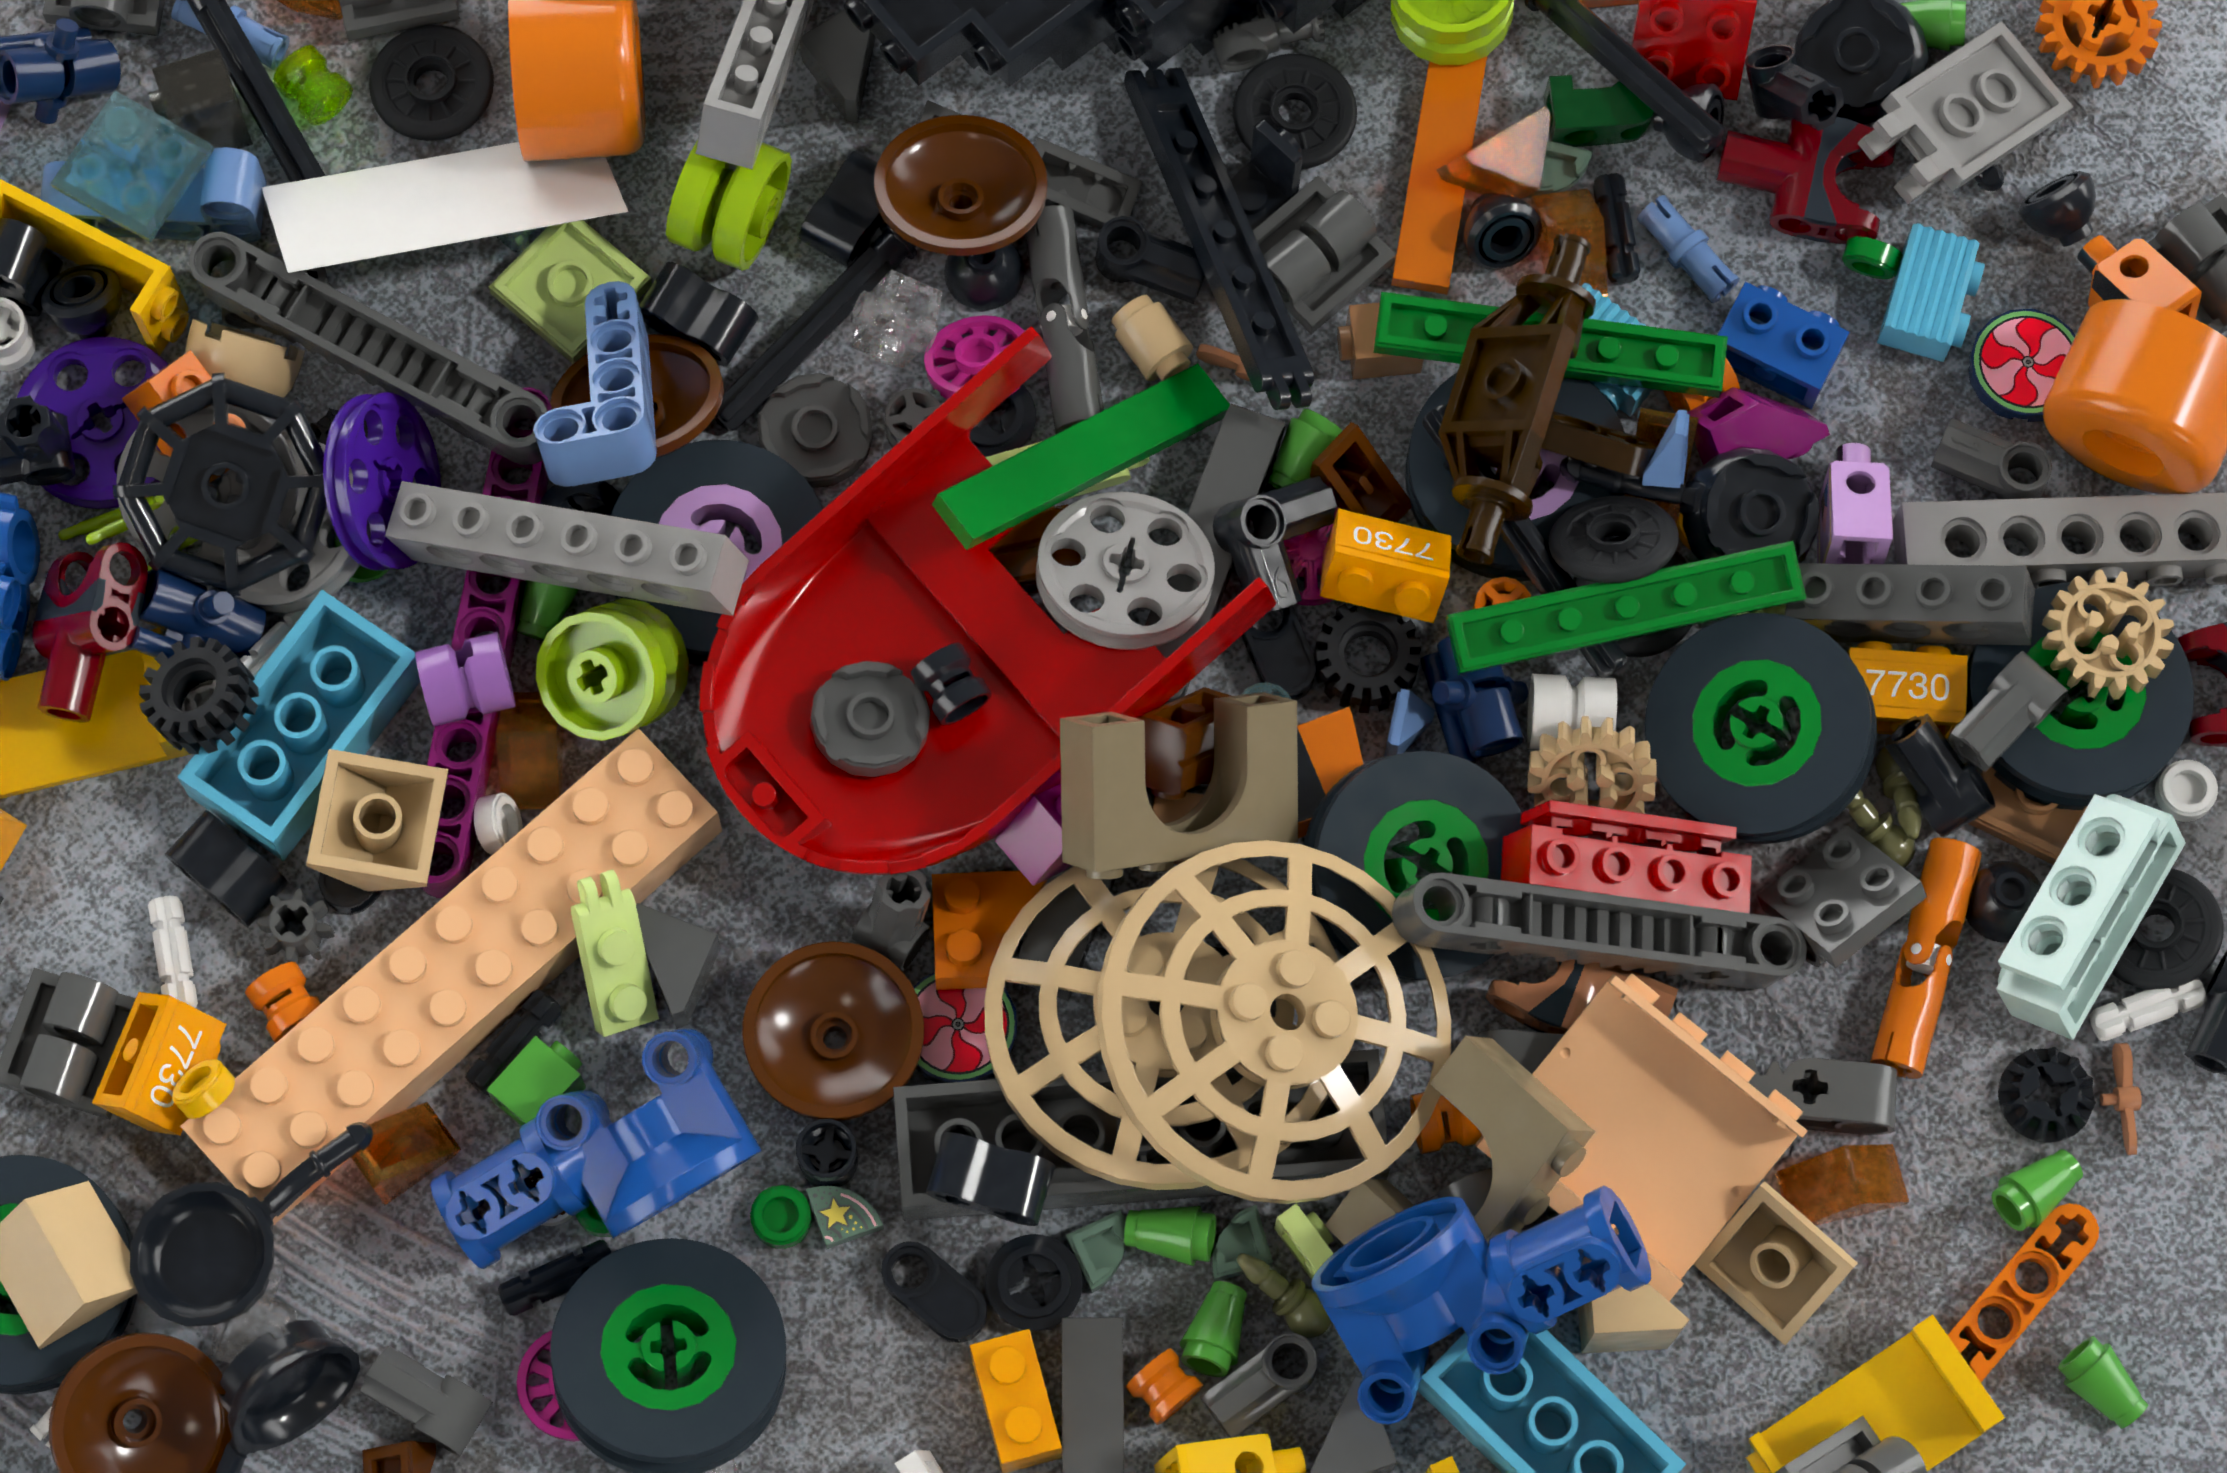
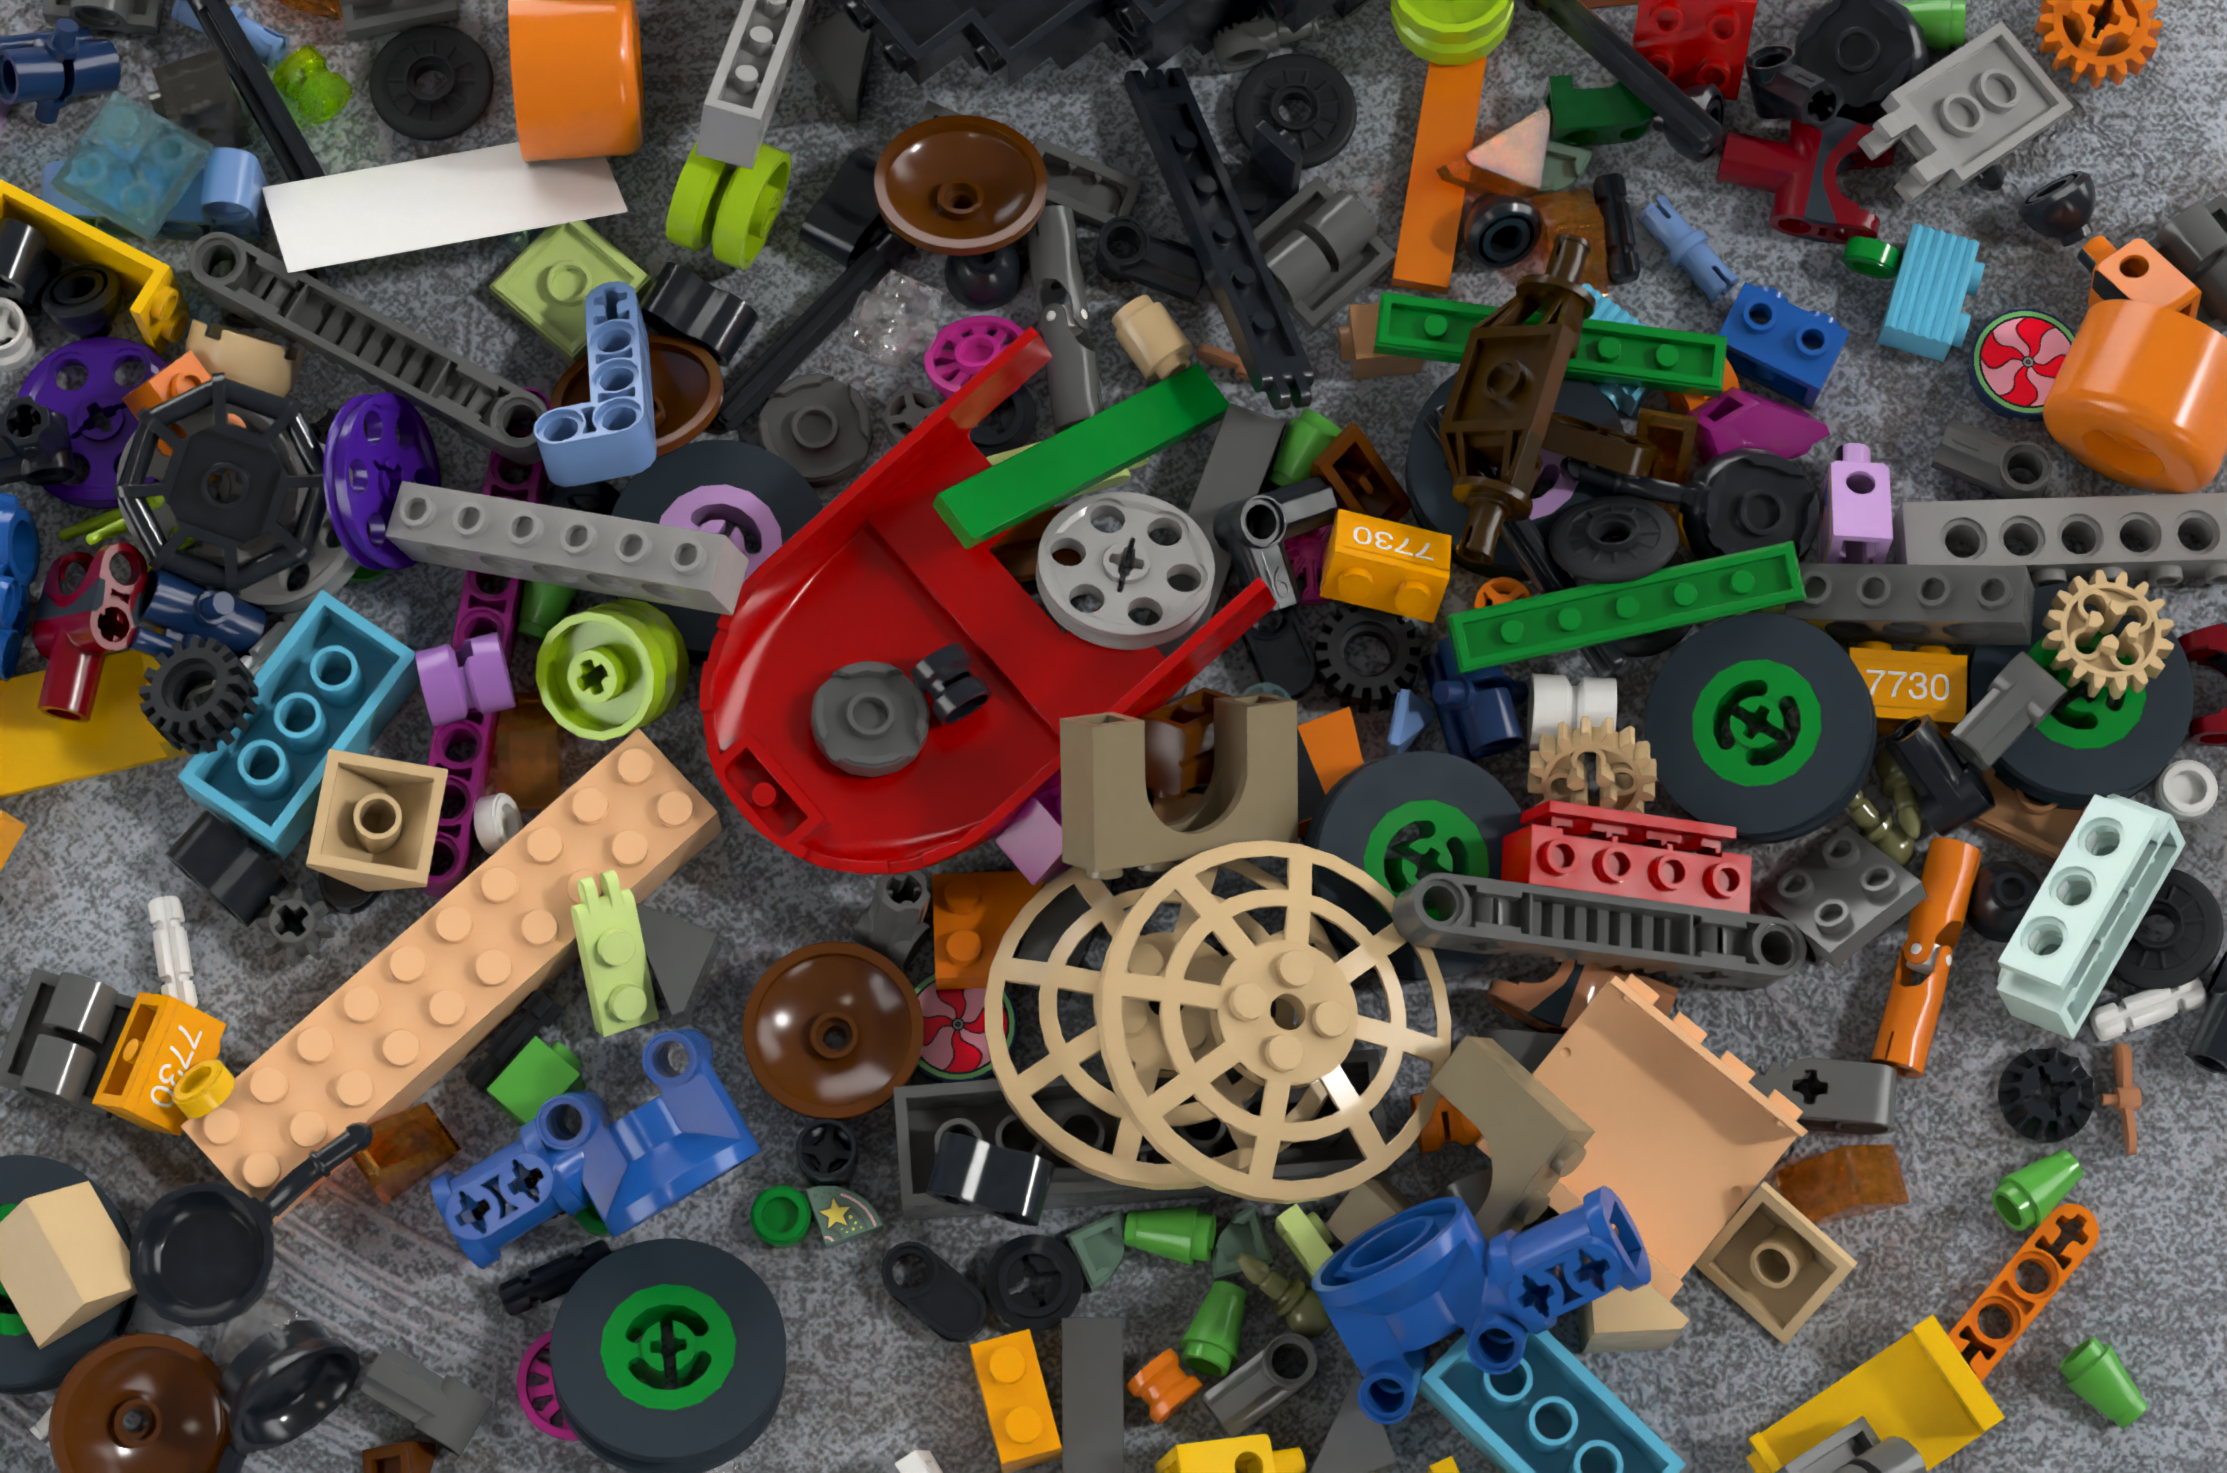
orange wheel [245,962,321,1043] -> none
medium blue slope [1642,410,1690,488] -> none

